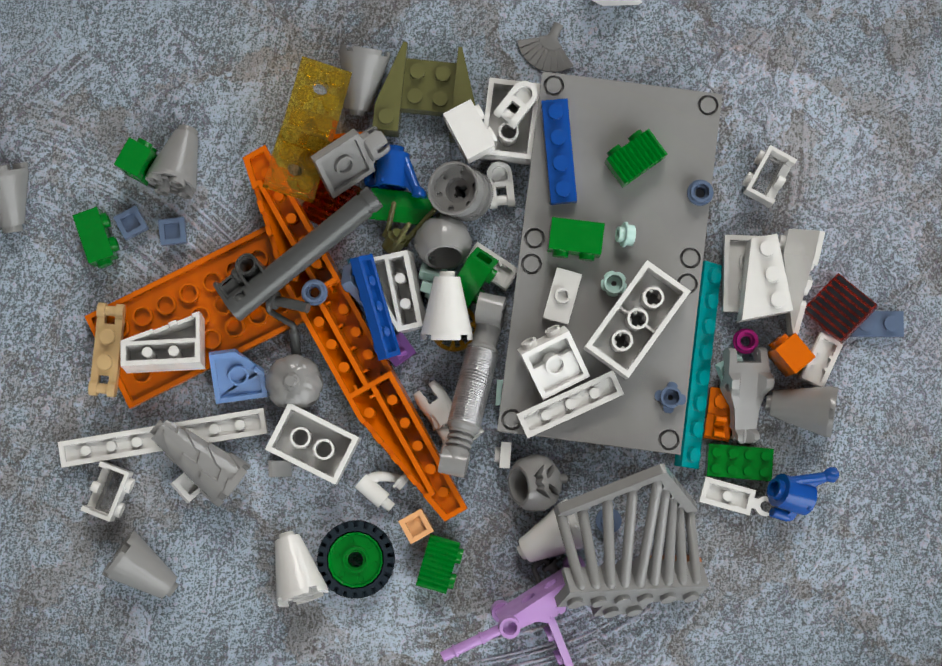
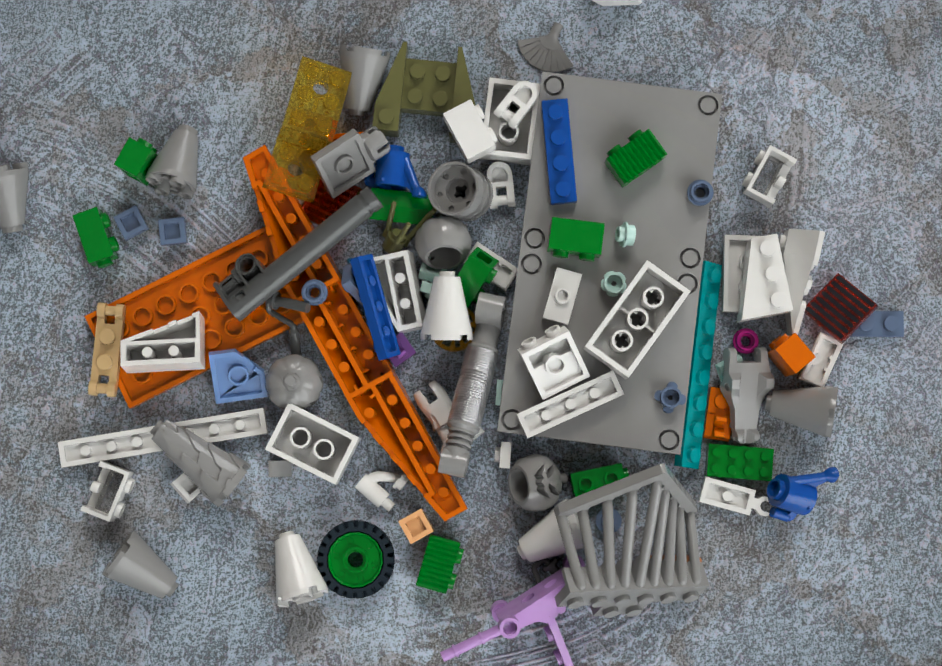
none -> green brick [569,463,629,497]

